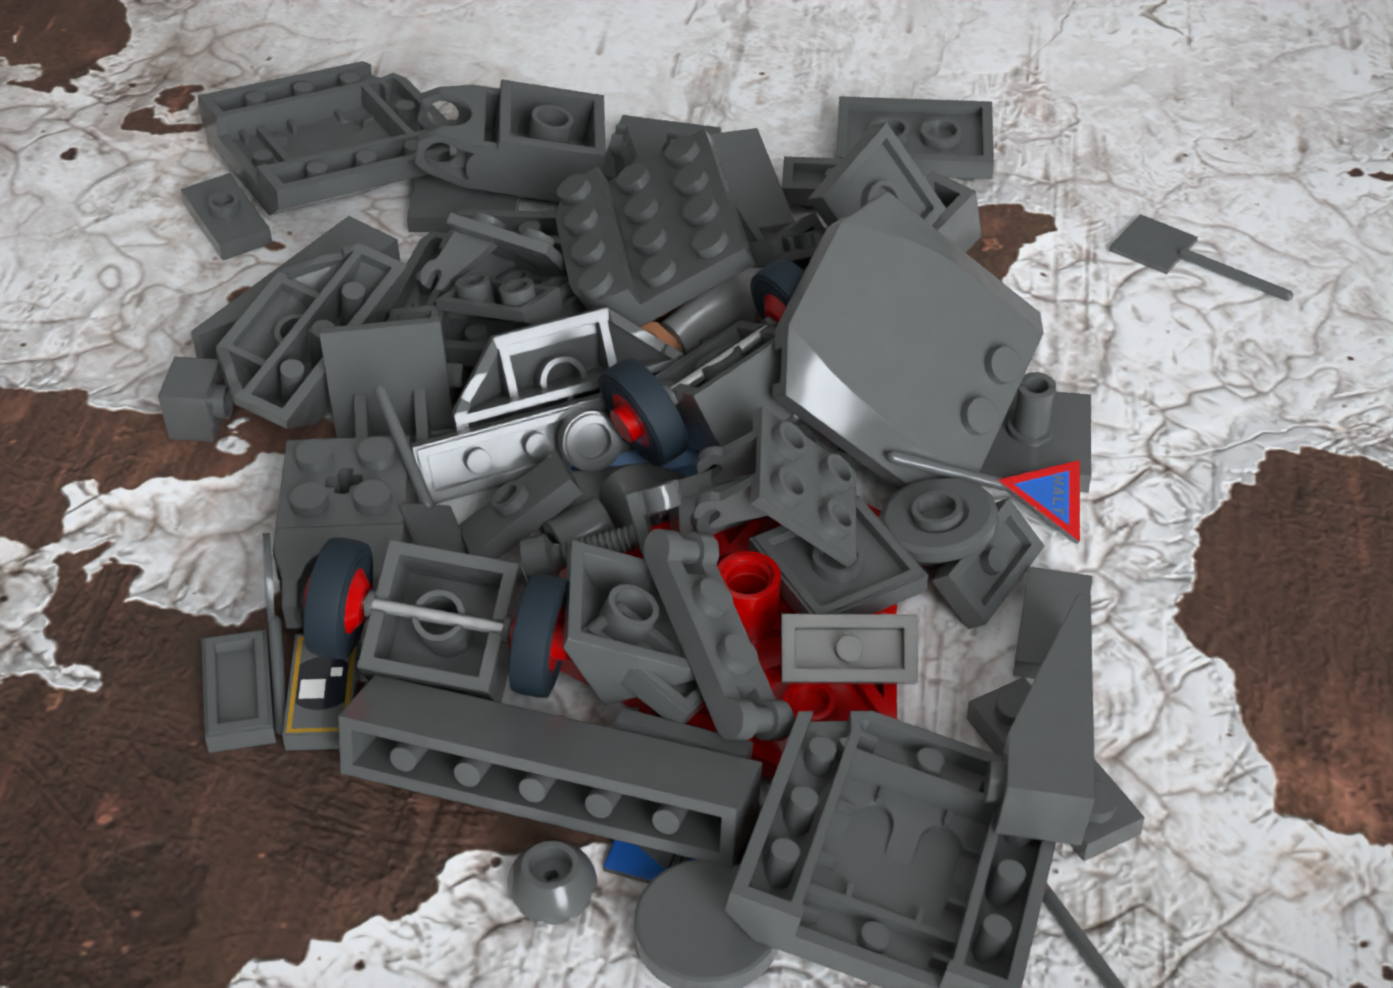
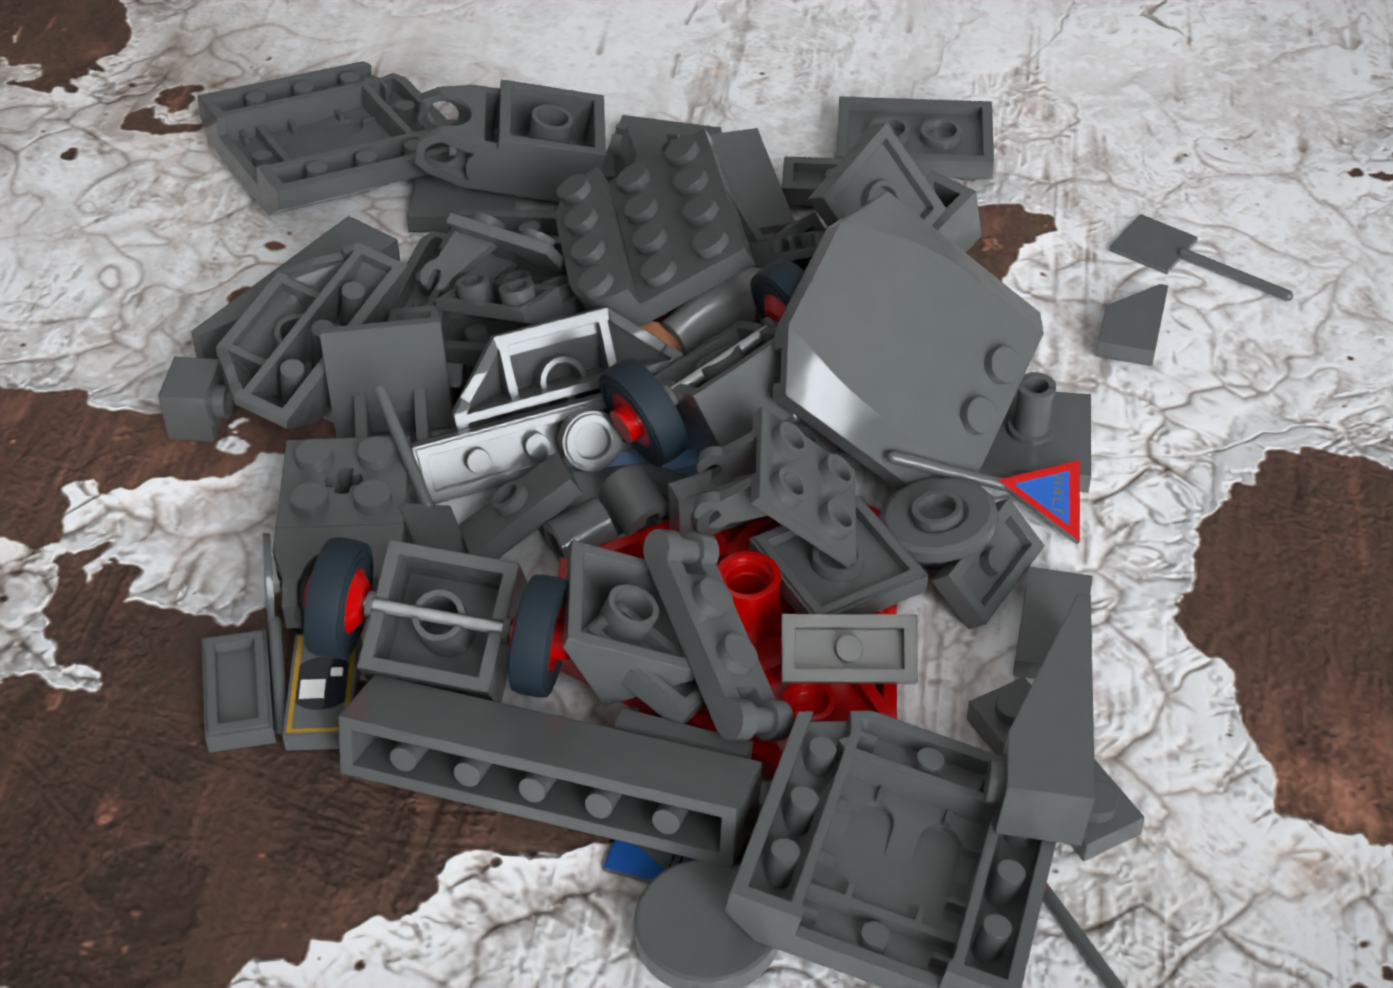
dark grey plate [181,173,272,260] -> none
dark grey plate [507,840,598,925] -> none
dark grey bar [519,479,684,582] -> none
none -> dark grey tile [1096,284,1168,366]

